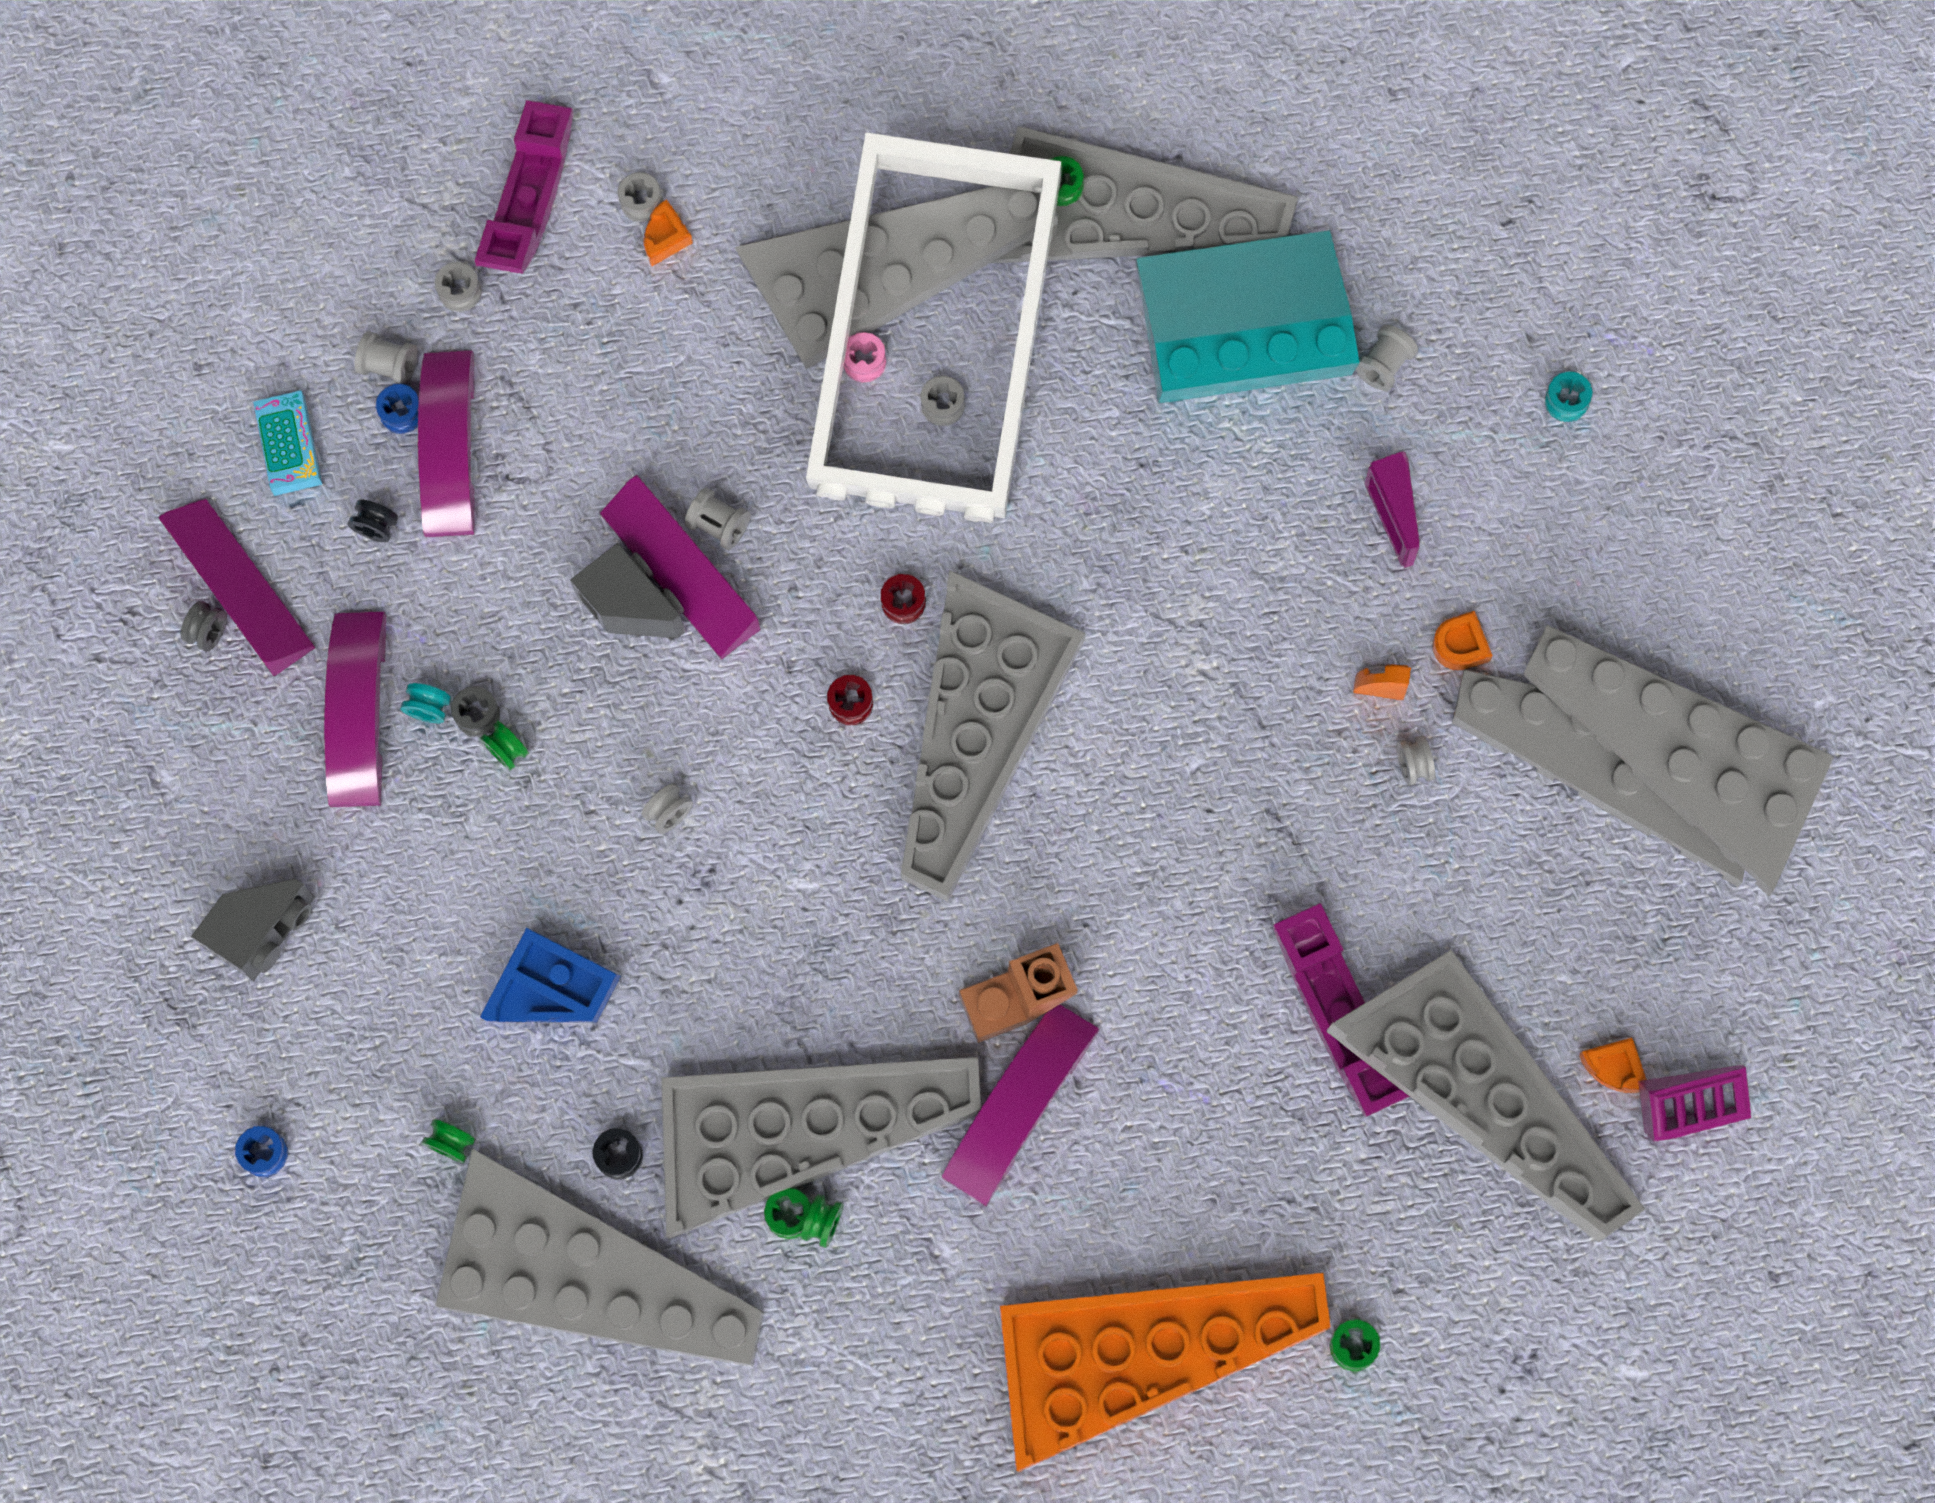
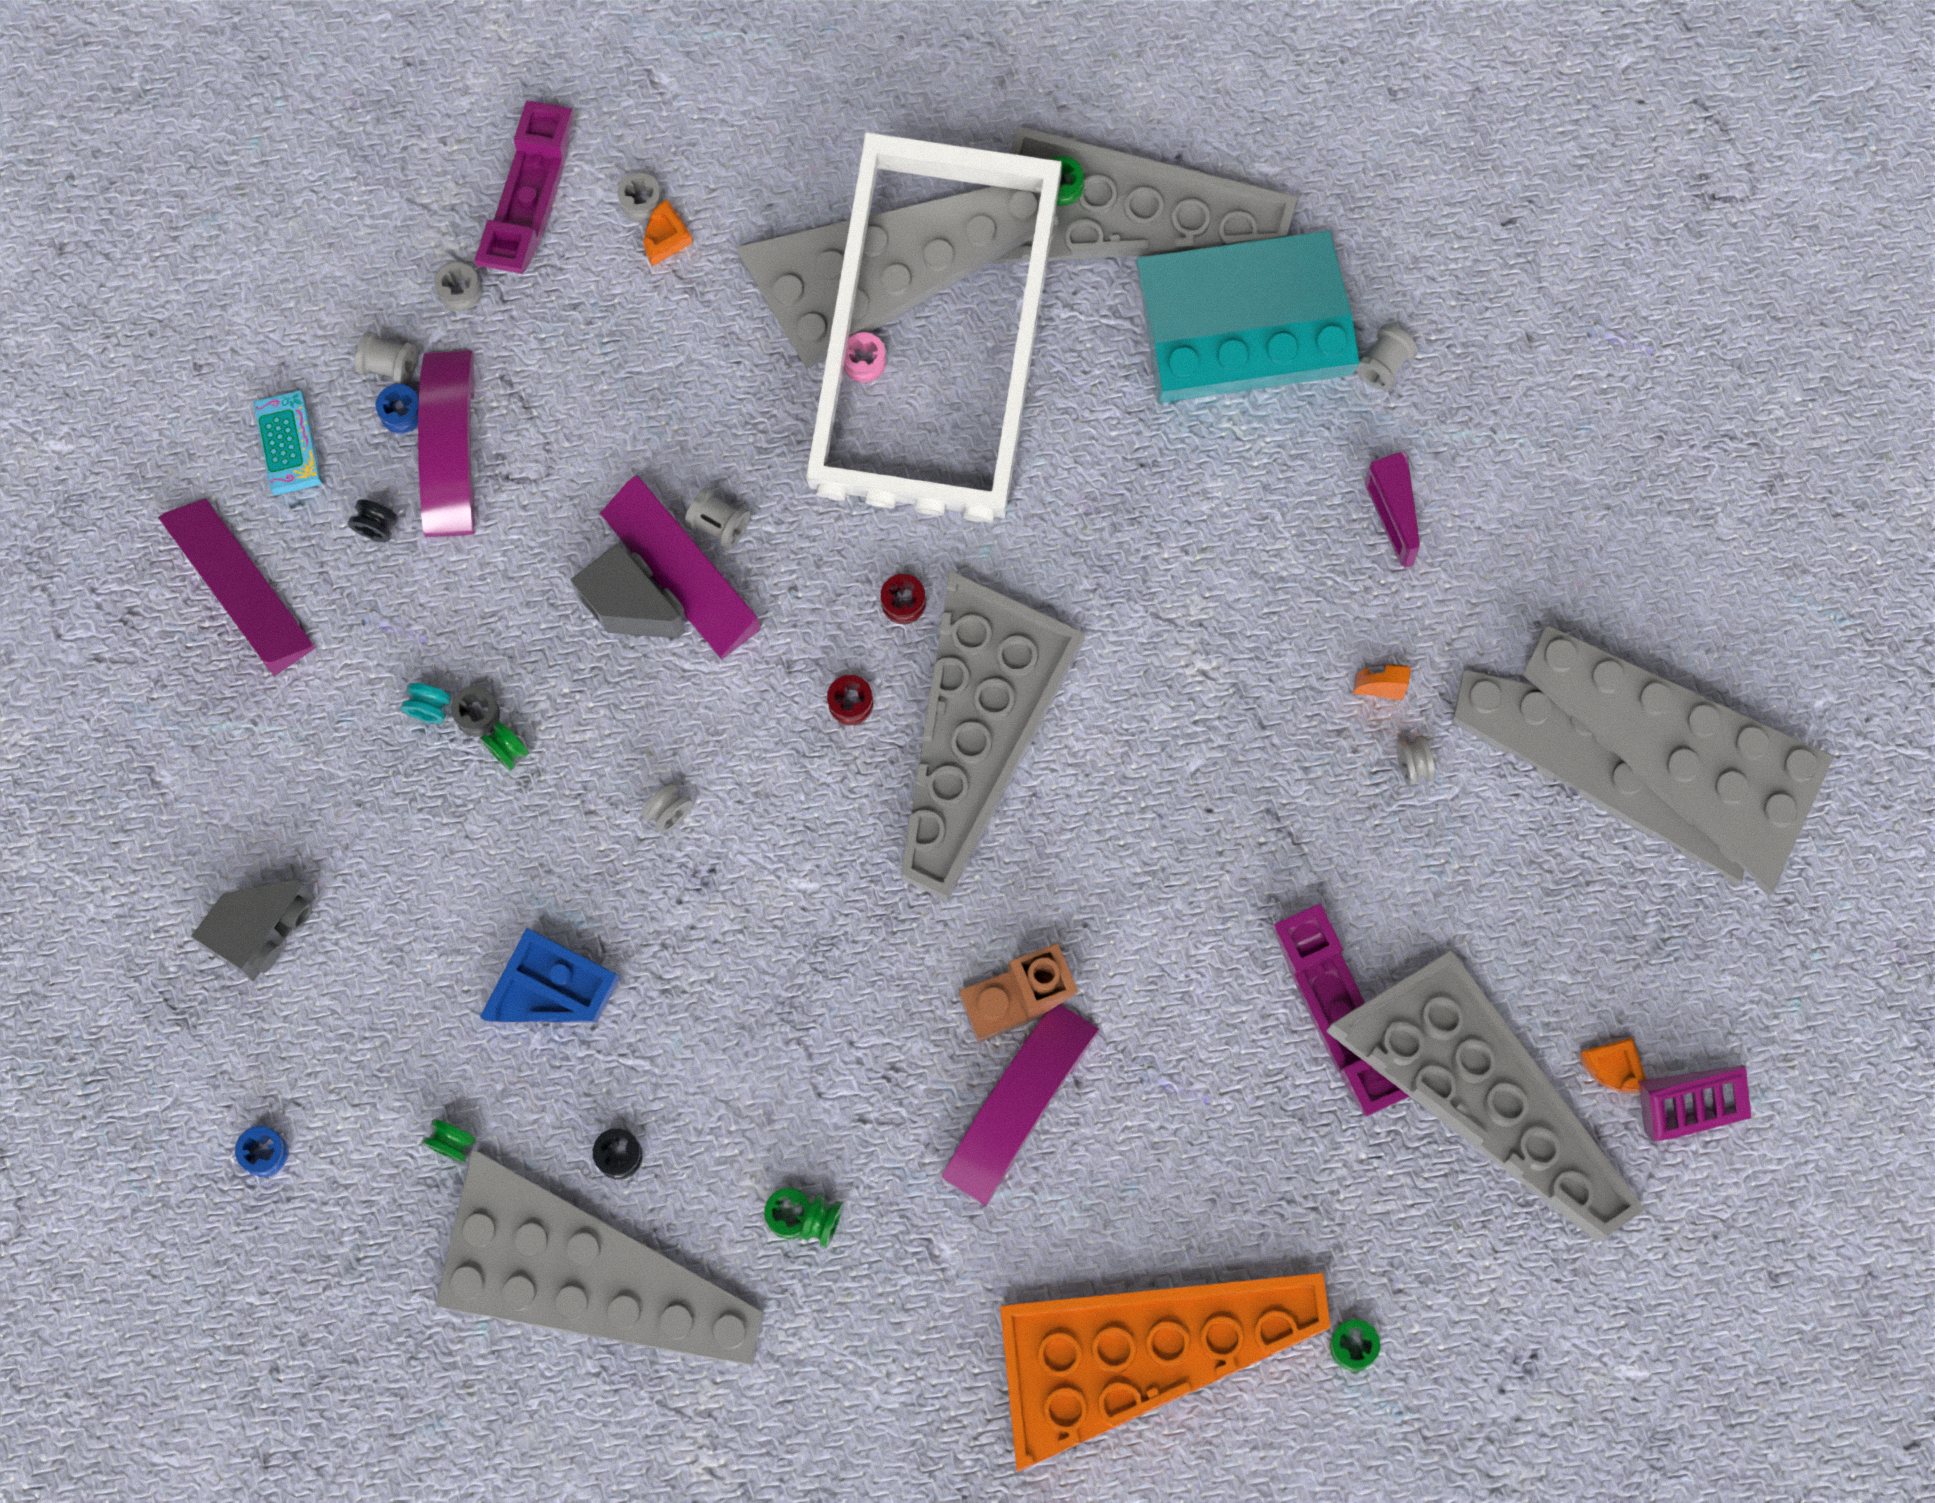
dark grey bush [180,601,227,652] -> none
magenta slope [324,611,386,807] -> none
light grey wing [661,1057,981,1239] -> none
light grey bush [920,376,965,426] -> none
orange tile [1432,611,1493,670] -> none
teal bush [1545,371,1593,422] -> none

